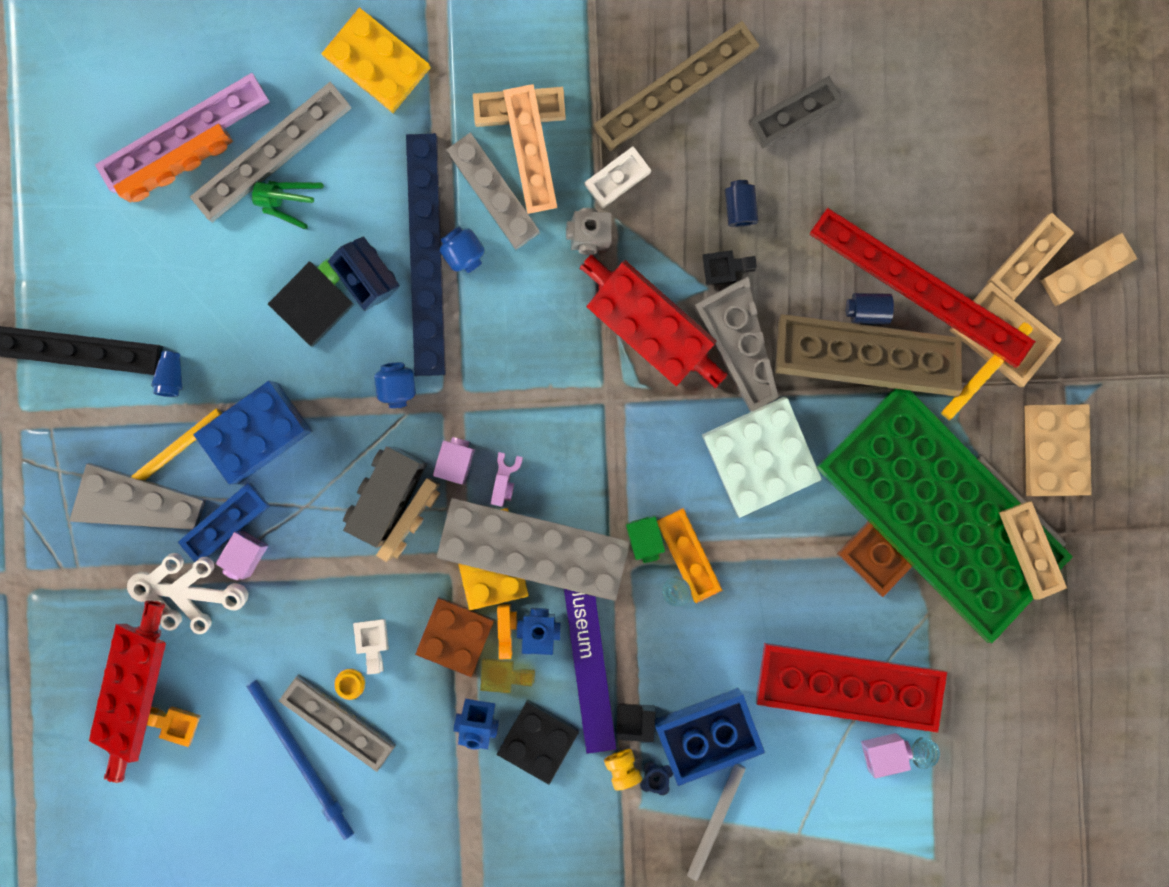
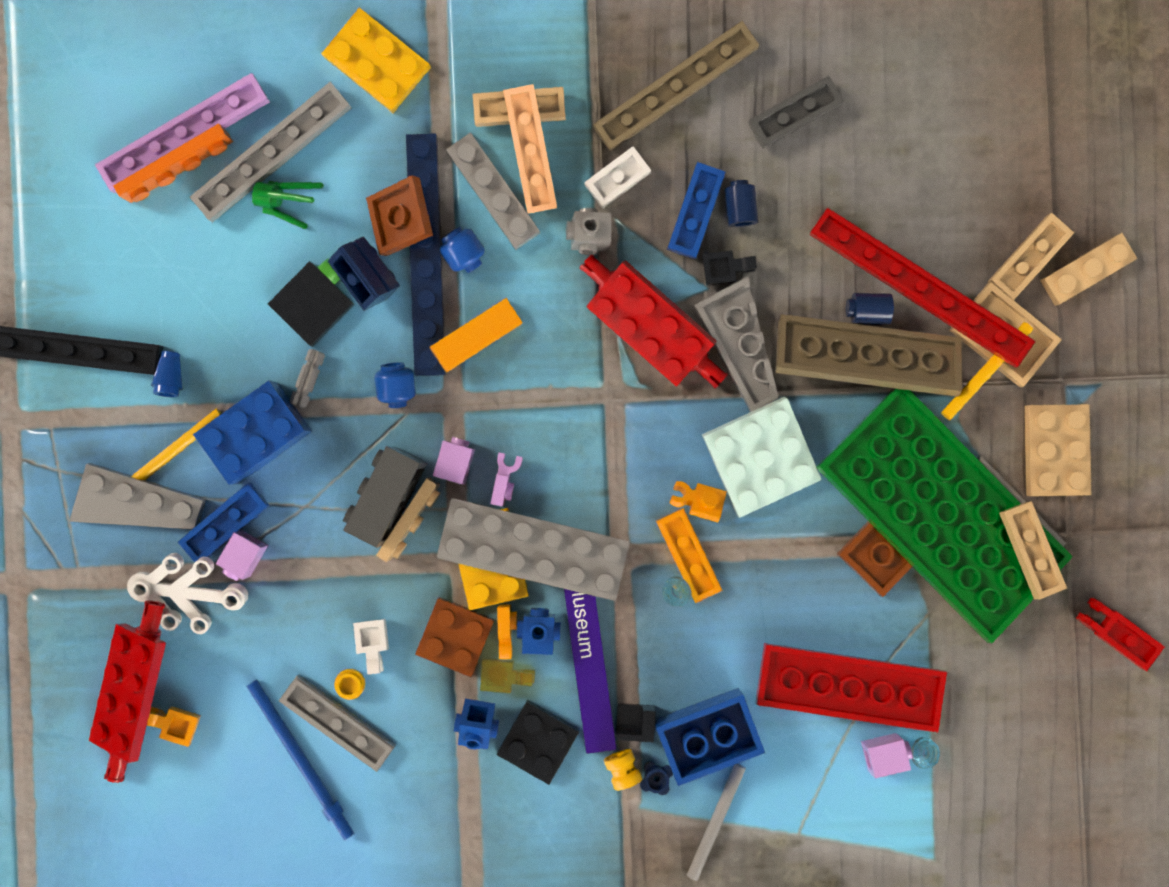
green brick [625,515,665,563] -> none
none -> light grey axle [290,349,325,408]
none -> dark orange plate [366,175,433,256]
none -> light orange tile [429,298,522,373]
none -> blue plate [667,162,726,259]
none -> light orange plate [670,481,727,523]
none -> red hinge [1076,597,1165,672]

